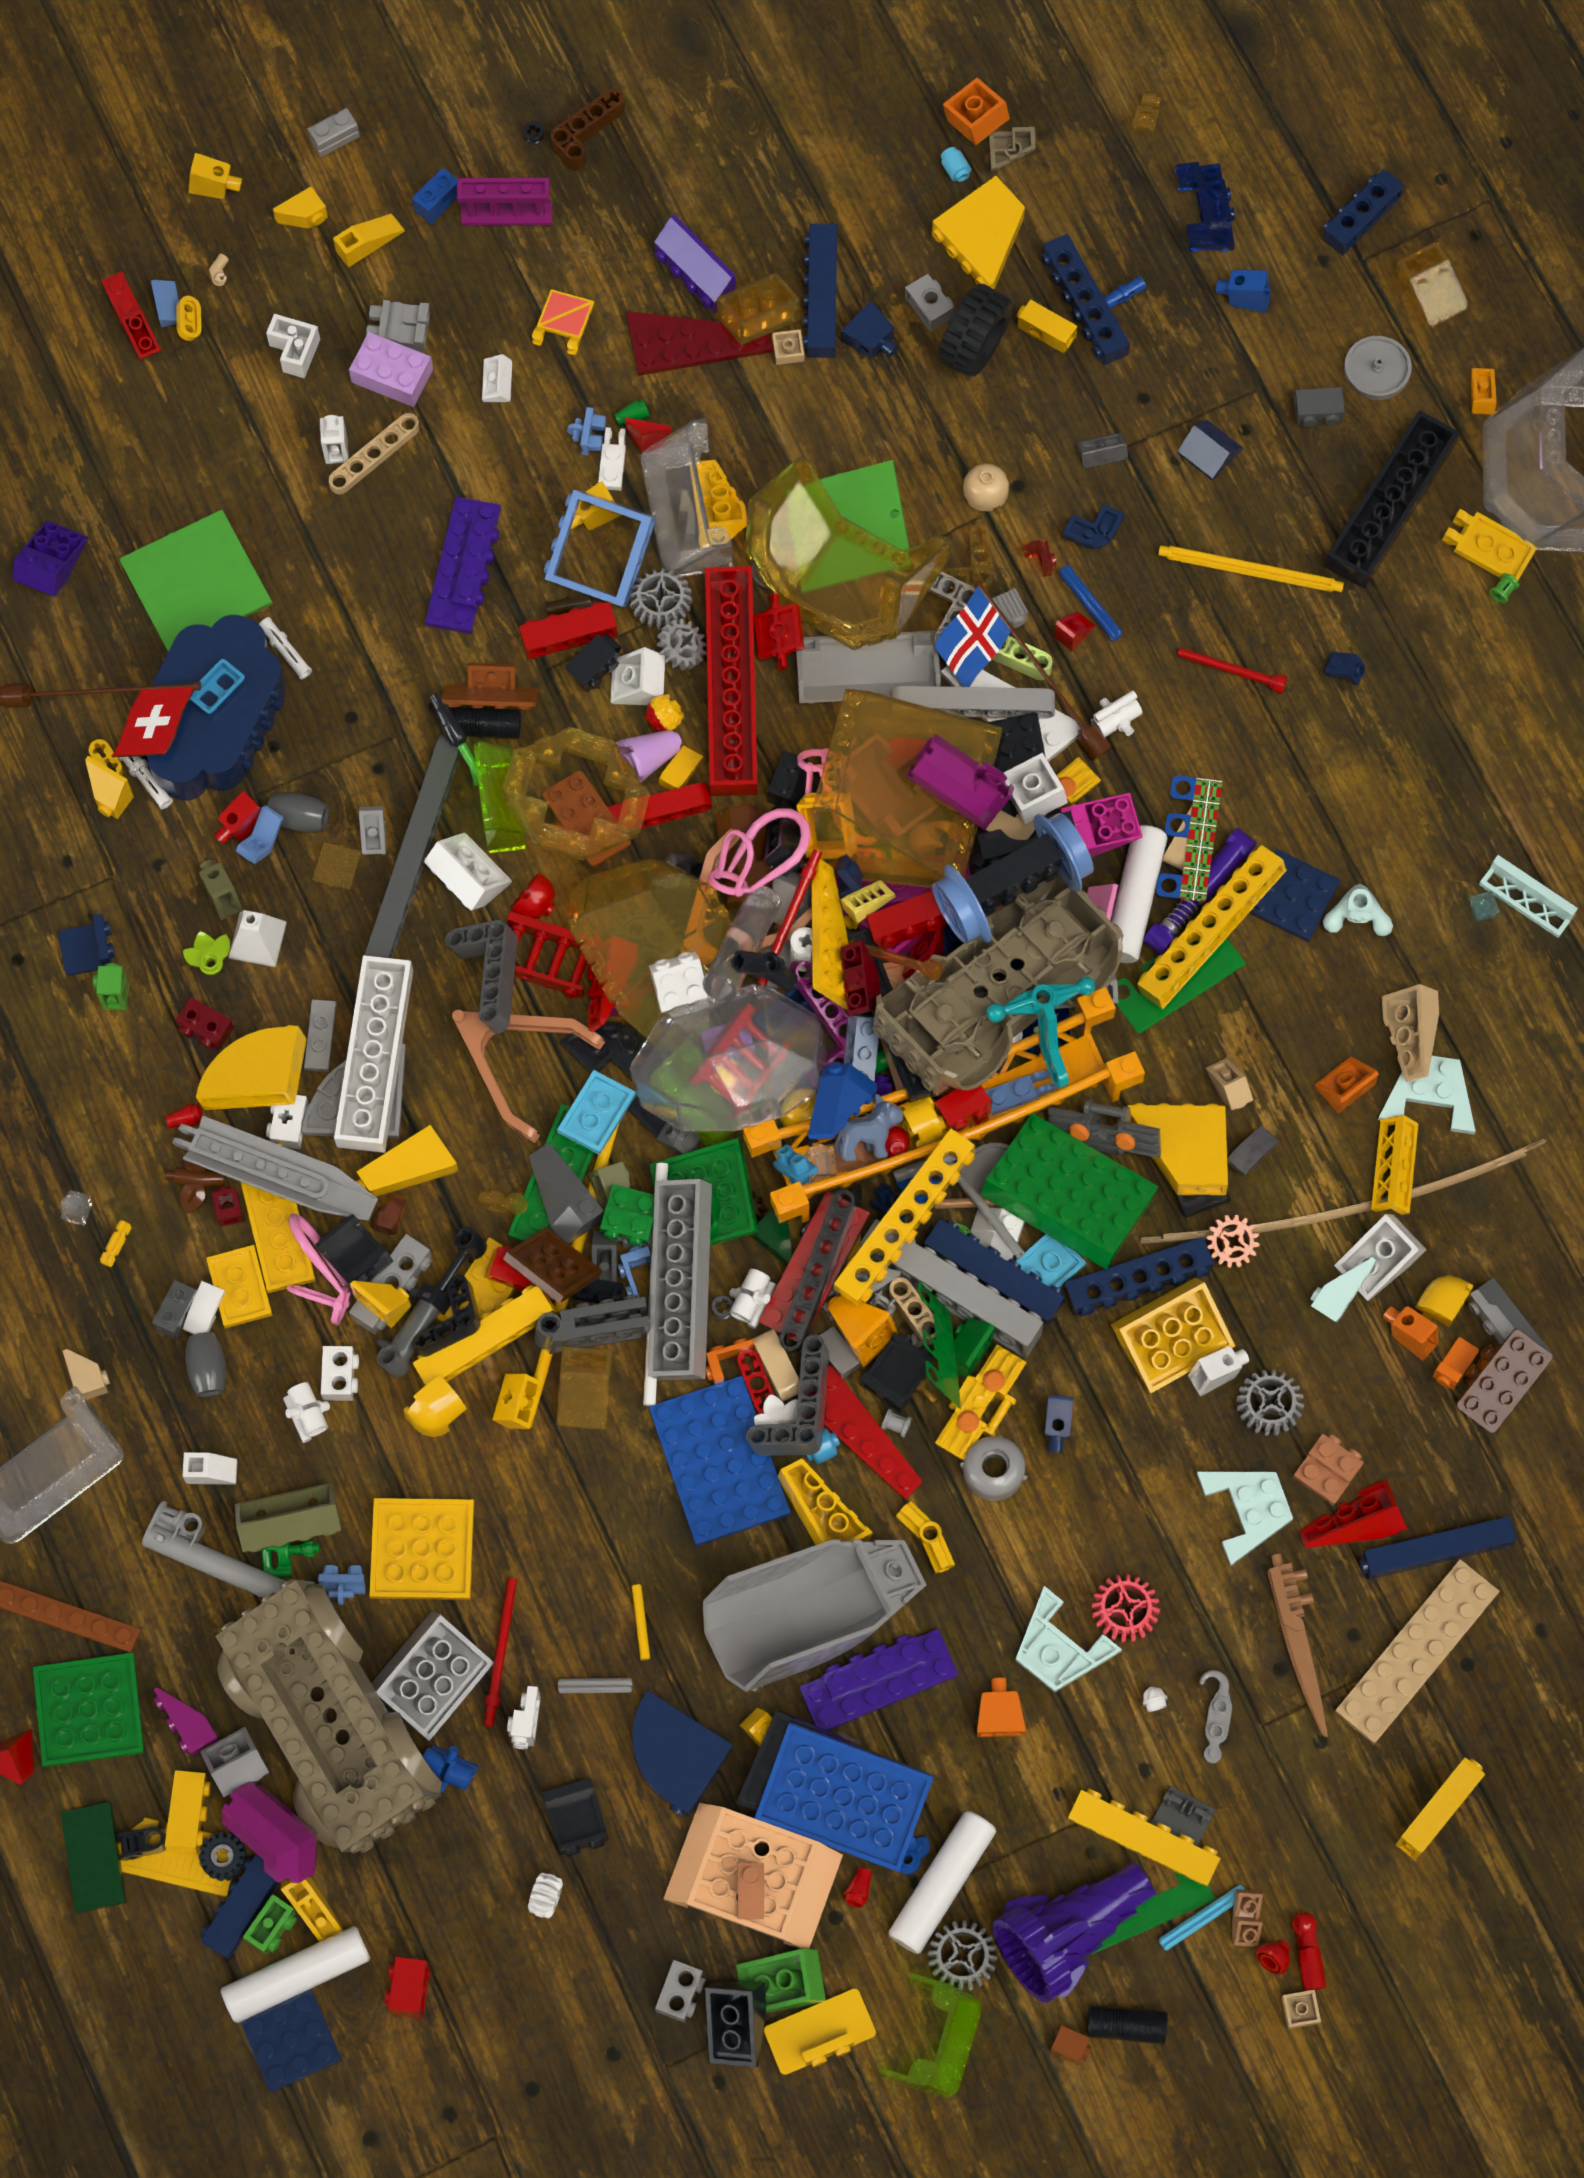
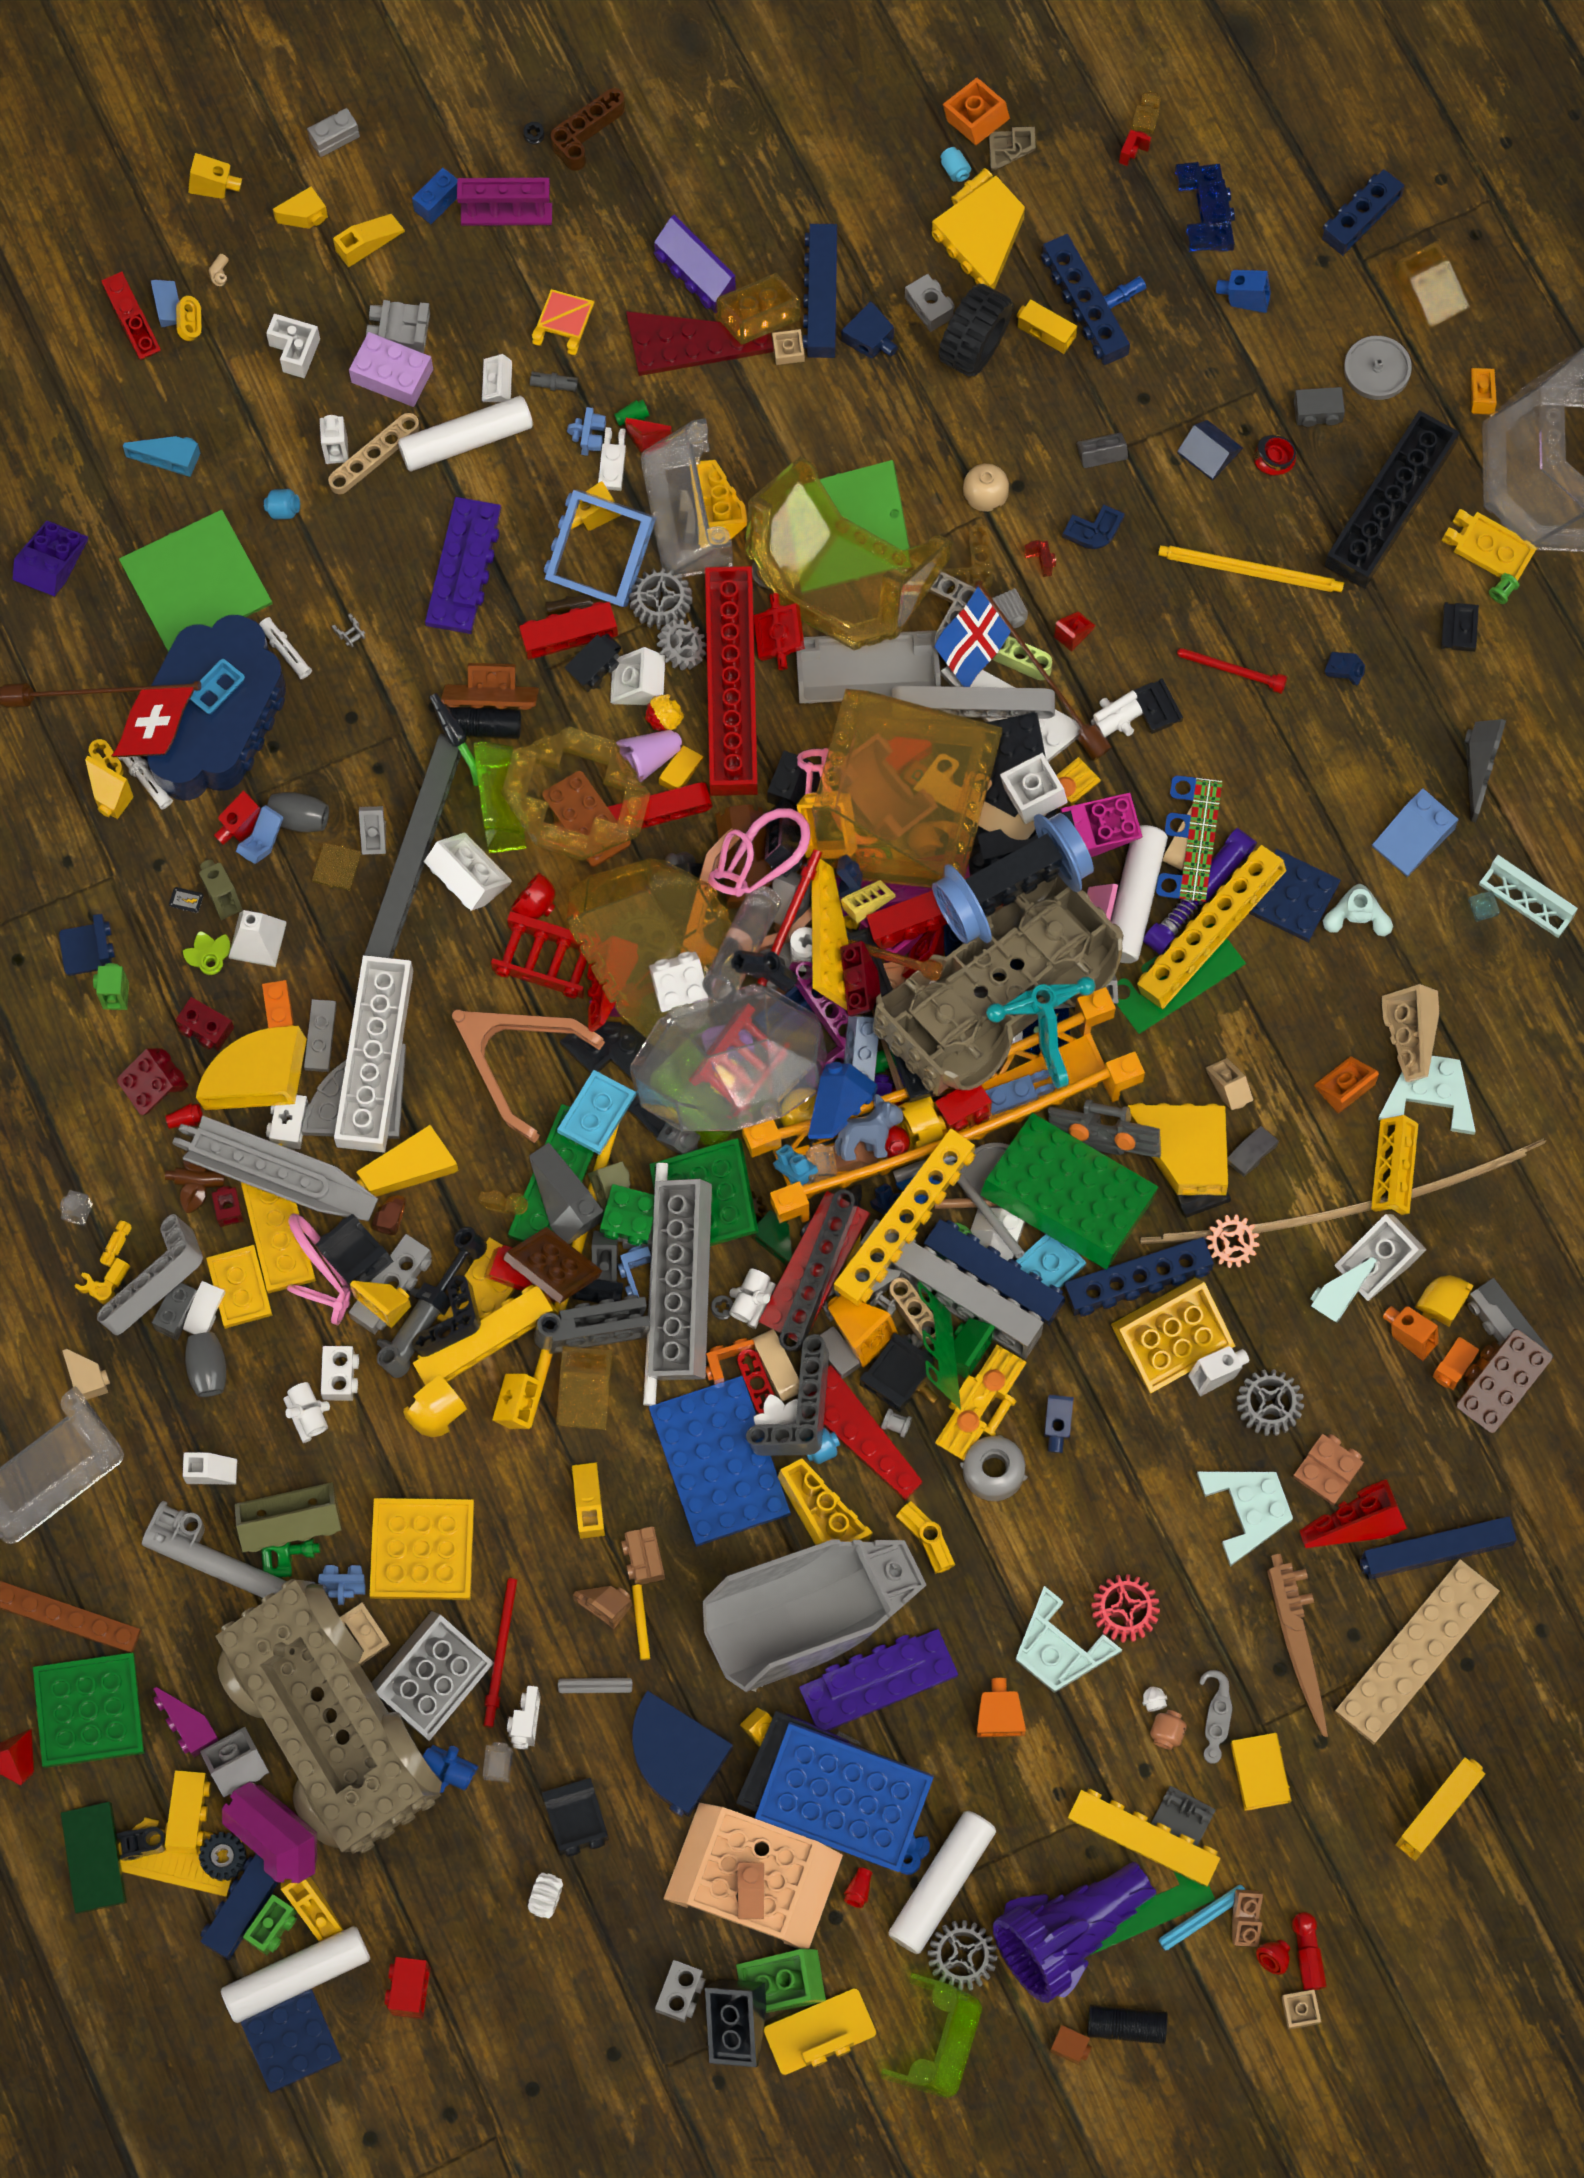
dark grey beam [445,920,518,1034] -> none
magenta brick [906,734,1014,830] -> none
blue axle [1059,565,1122,641] -> none
none -> yellow bar [75,1258,131,1305]
none -> light grey beam [97,1214,203,1335]
none -> dark red bracket [117,1048,189,1115]
none -> dark azure slope [123,436,200,477]
none -> sticker [169,887,204,913]
none -> orange brick [262,980,294,1028]
none -> dark azure head [264,489,300,520]
none -> light grey piece [332,613,365,647]
none -> tan plate [340,1603,390,1666]
none -> white cylinder [398,396,533,471]
none -> clear brick [483,1742,513,1782]
none -> dark grey pin [530,371,578,392]
none -> yellow slope [572,1463,605,1539]
none -> medium nougat slope [573,1586,632,1629]
none -> medium nougat brick [621,1527,665,1585]
none -> yellow pin [951,168,993,205]
none -> red bracket [1119,129,1151,166]
none -> black plate [1133,678,1183,734]
none -> nougat head [1150,1710,1187,1750]
none -> yellow piece [1230,1733,1292,1811]
none -> red piece [1254,435,1296,475]
none -> medium blue slope [1372,789,1458,877]
none -> black plate [1441,602,1479,652]
none -> dark grey wedge [1464,719,1506,823]

